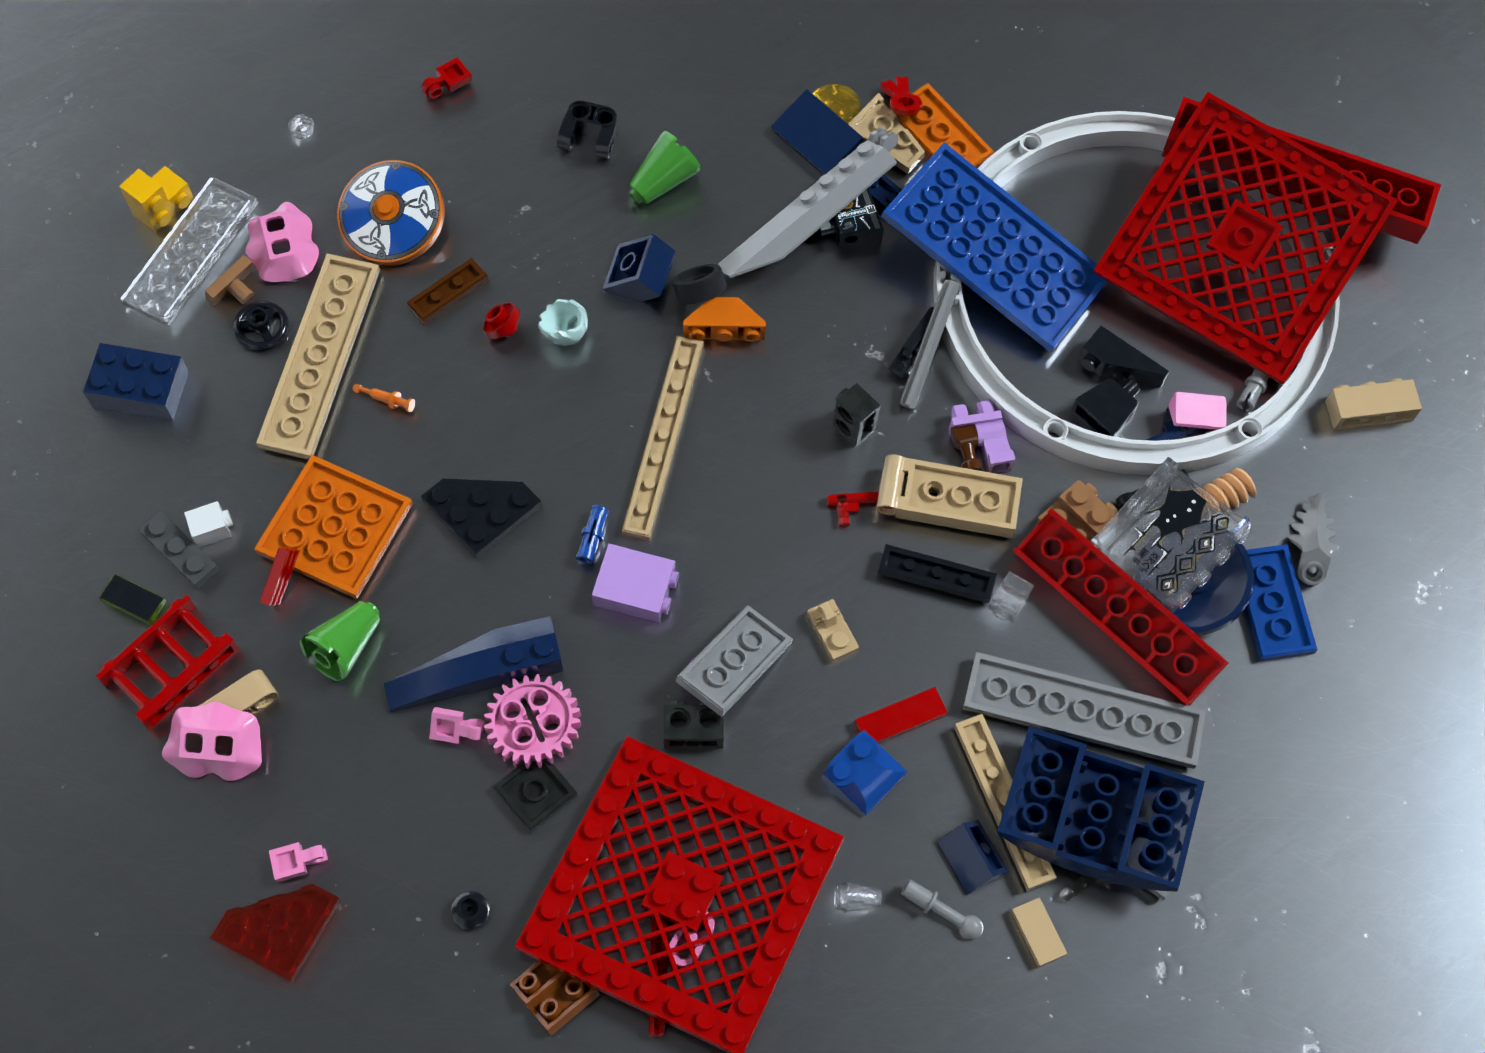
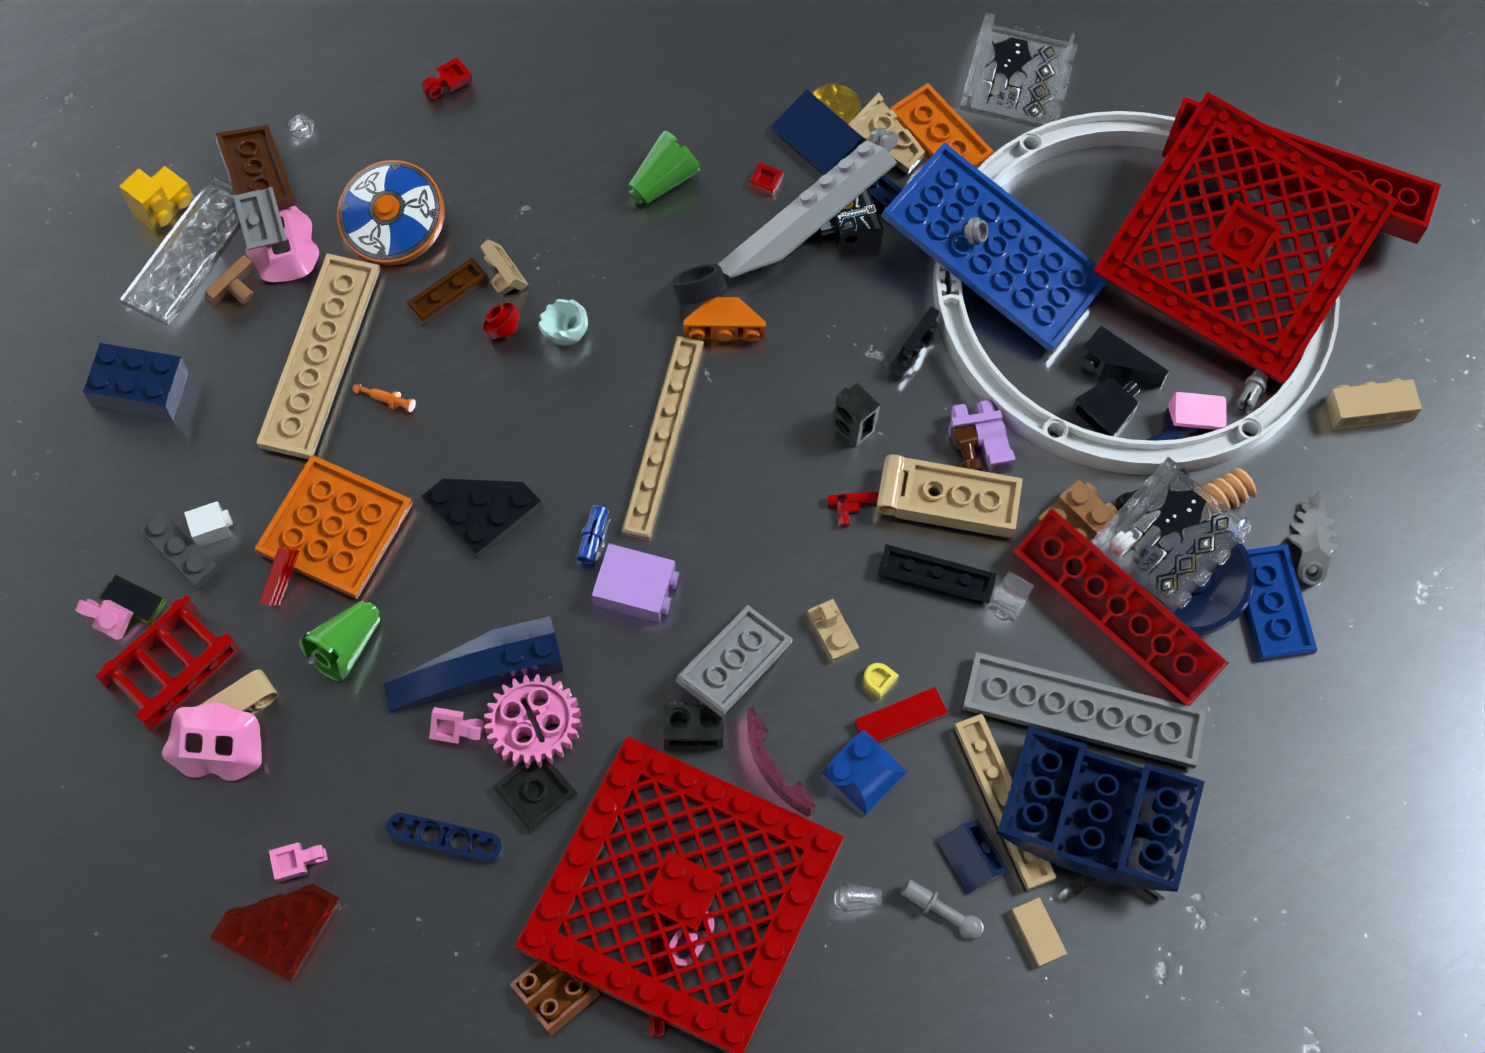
black piece [233,301,289,350] -> none
black plate [451,891,490,930] -> none
black piece [557,100,618,160] -> none
dark blue slope [603,234,676,301] -> none
red piece [880,76,923,117] -> none
light grey axle [900,280,959,409] -> none
none -> bright pink plate [75,599,133,640]
none -> reddish brown plate [215,125,295,209]
none -> light grey plate [233,187,287,251]
none -> dark blue beam [386,813,503,863]
none -> tan hinge [480,239,528,295]
none -> clear pink slope [747,706,816,817]
none -> red tile [749,162,784,197]
none -> light yellow tile [863,663,899,699]
none -> clear panel [960,13,1078,128]
none -> light grey plate [964,217,988,245]
none -> white plate [1109,531,1137,557]

